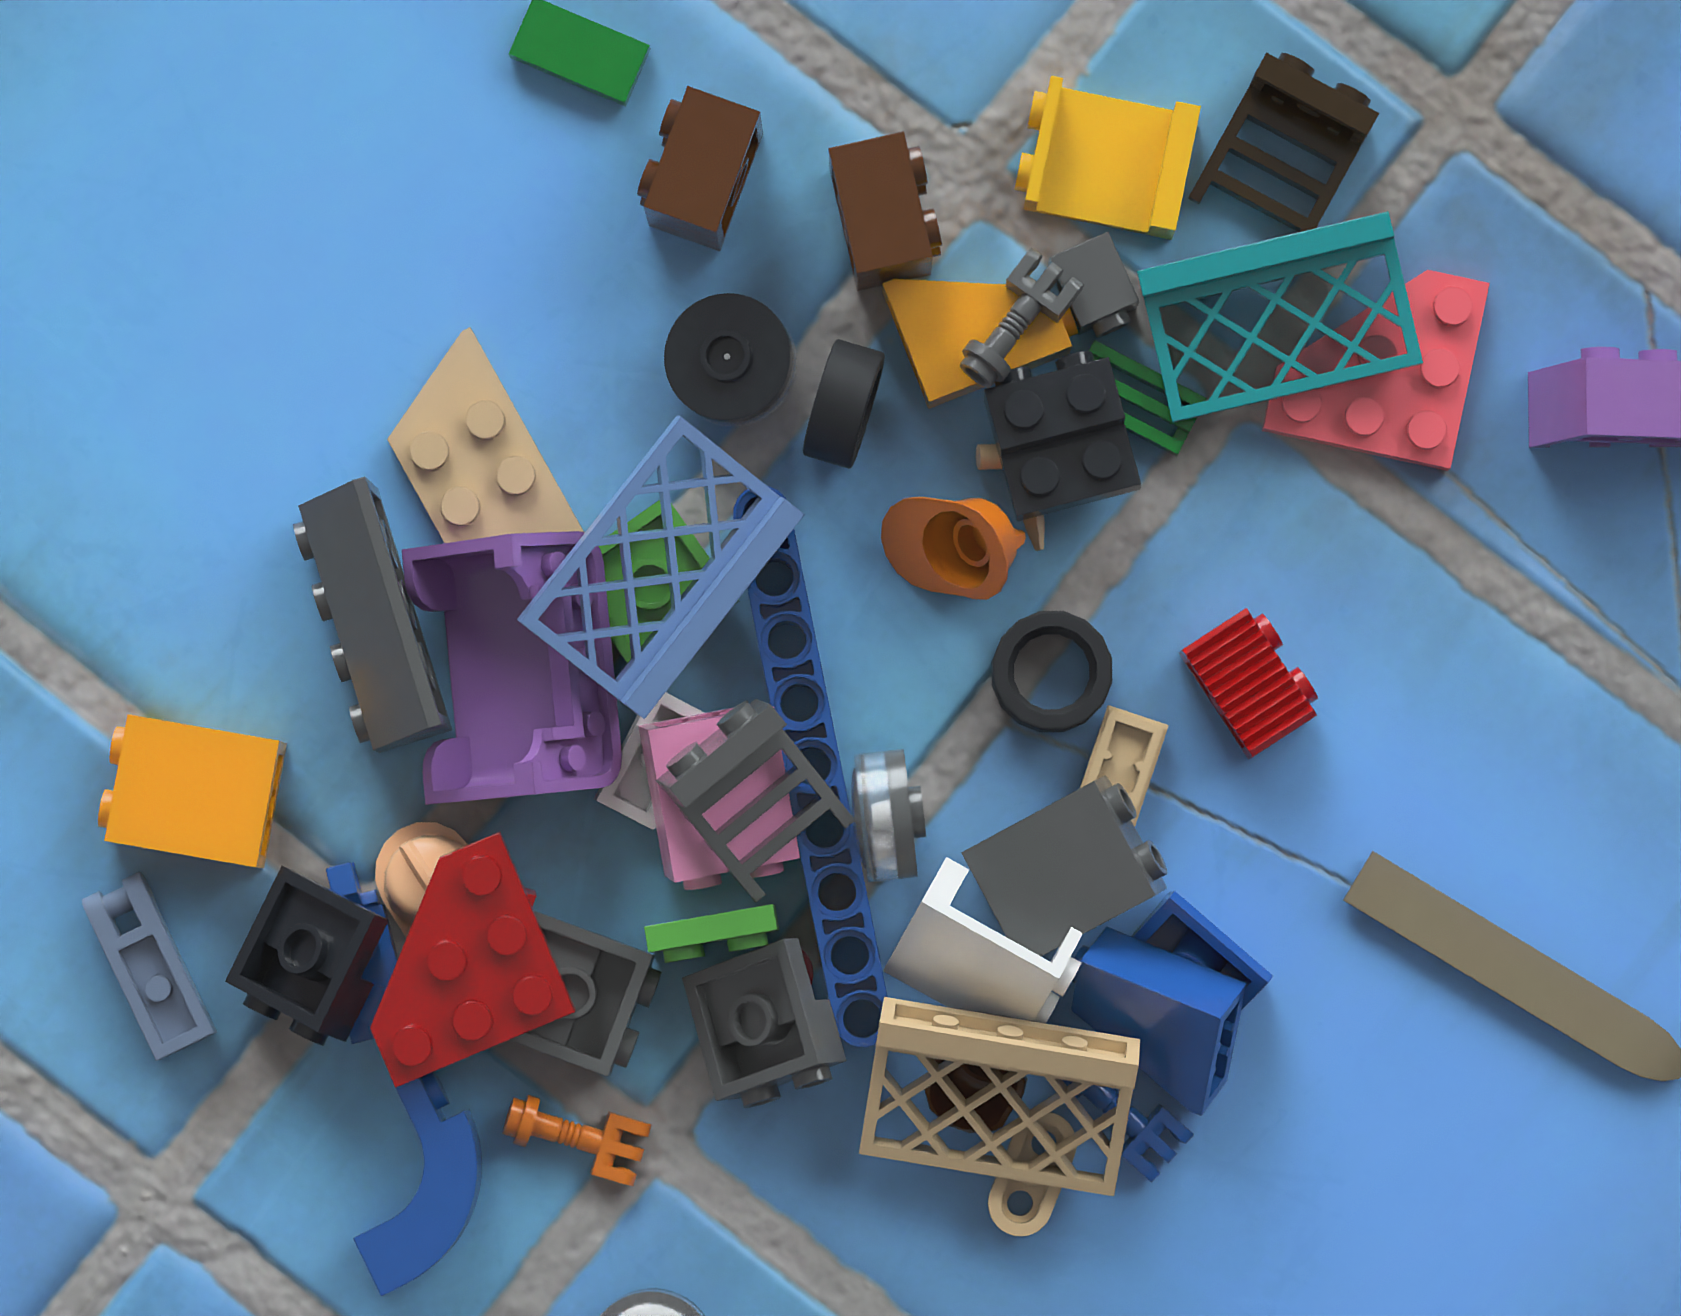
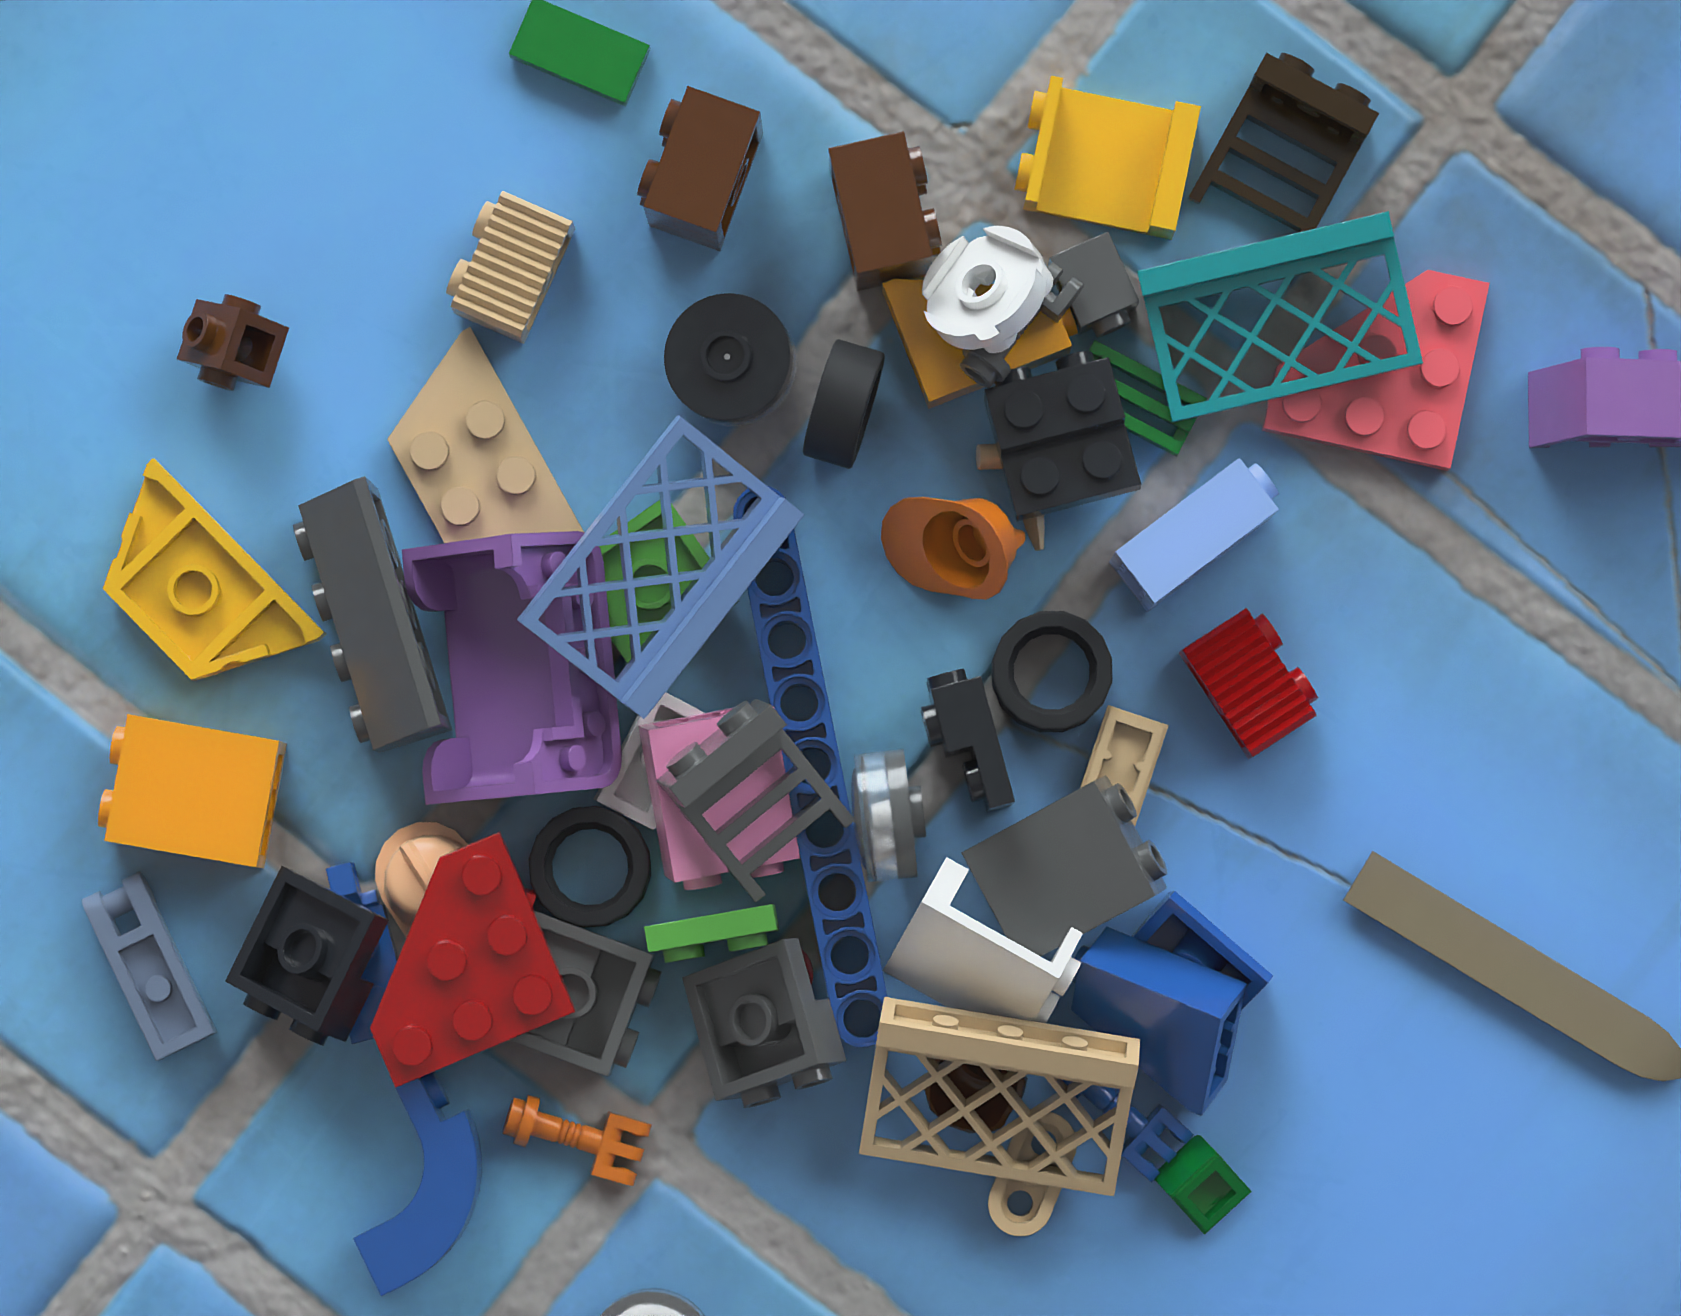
none -> yellow wing [102,458,326,681]
none -> reddish brown brick [177,294,289,391]
none -> tan brick [446,191,575,344]
none -> black tyre [528,806,651,928]
none -> black plate [920,668,1015,812]
none -> white plate [922,226,1053,353]
none -> light blue brick [1109,458,1279,612]
none -> green slope [1154,1135,1252,1235]

